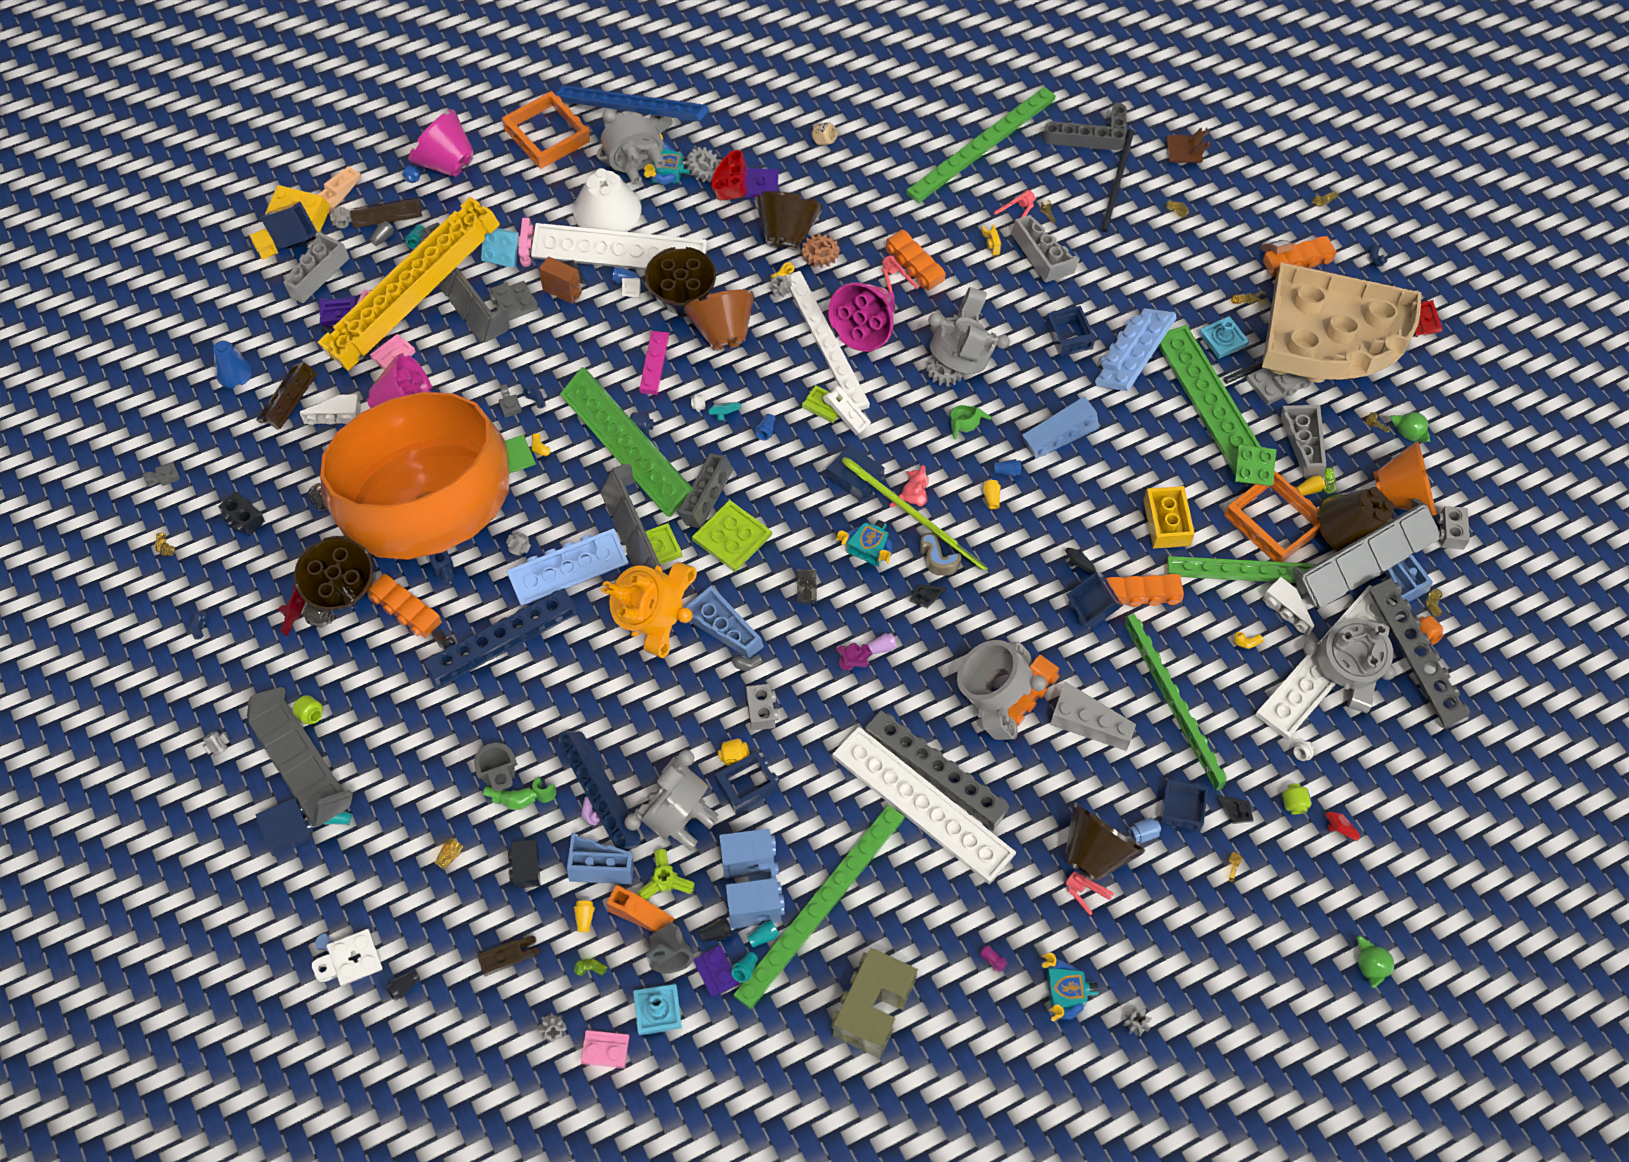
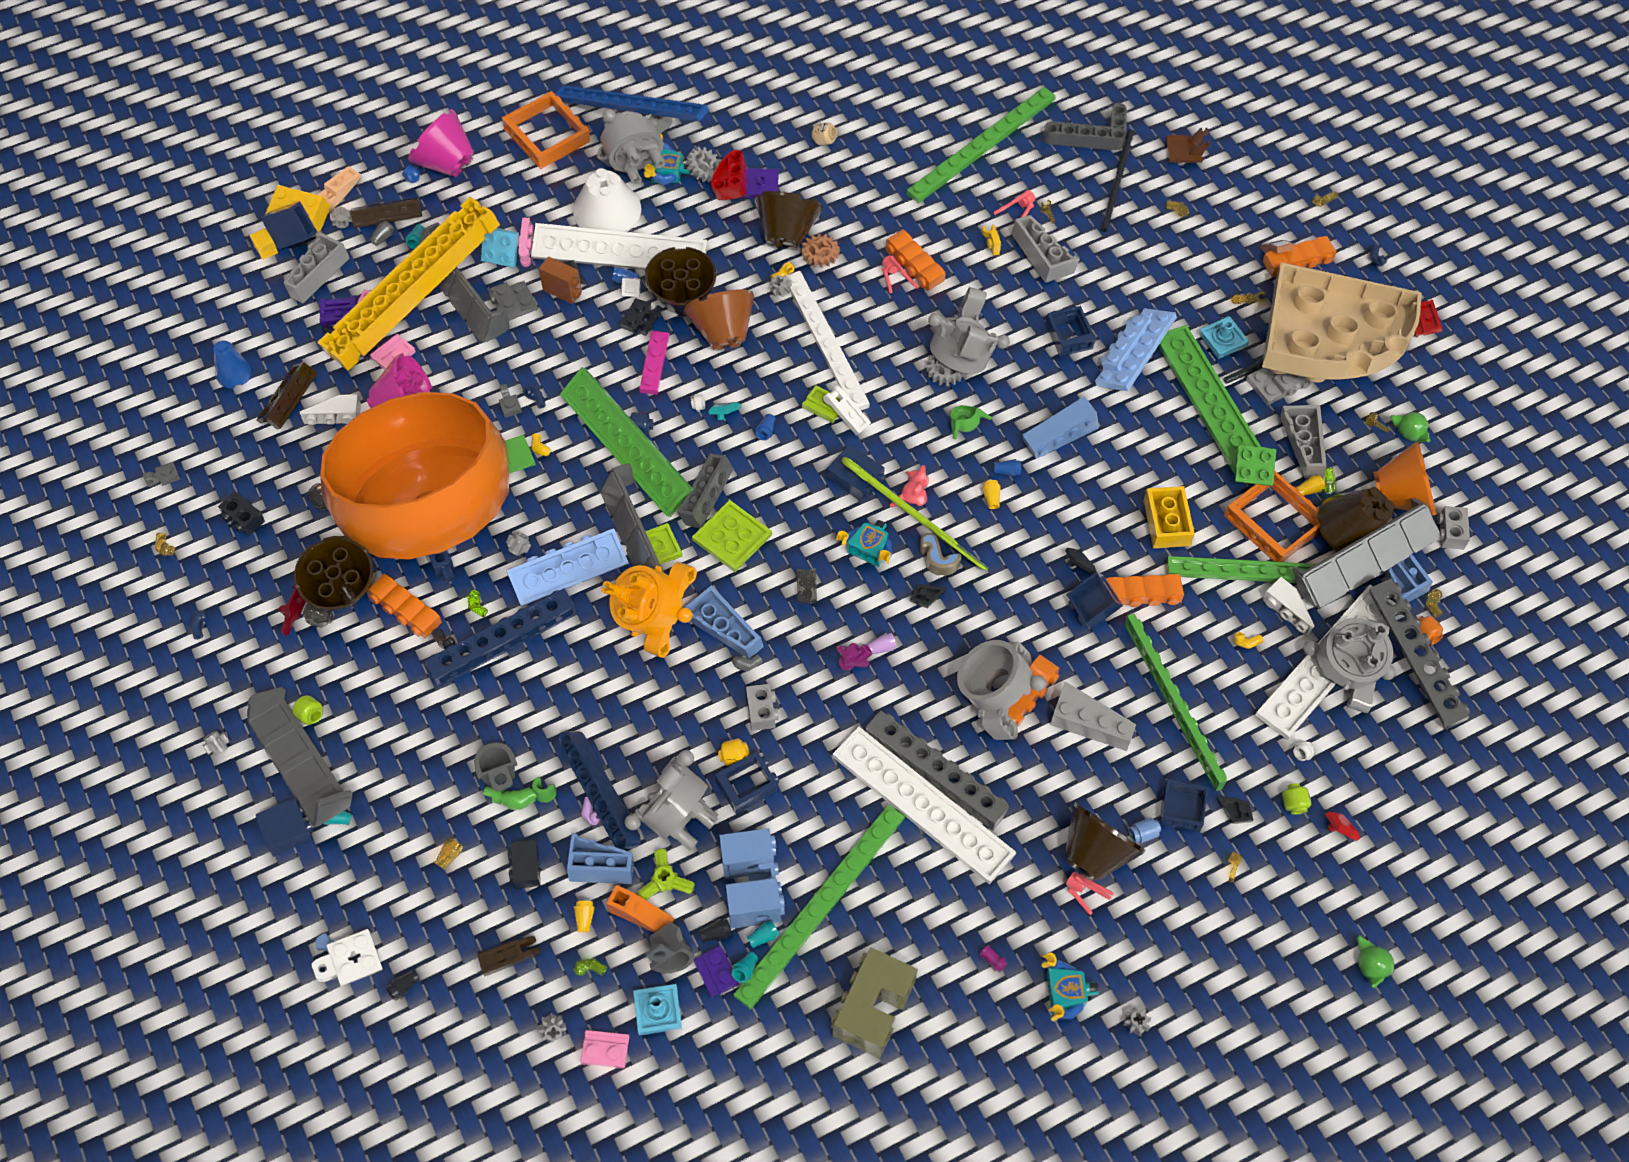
dark pink cone [828,282,895,352] -> none
none -> clear neon green arm [467,590,488,617]
none -> black plate [620,298,662,336]

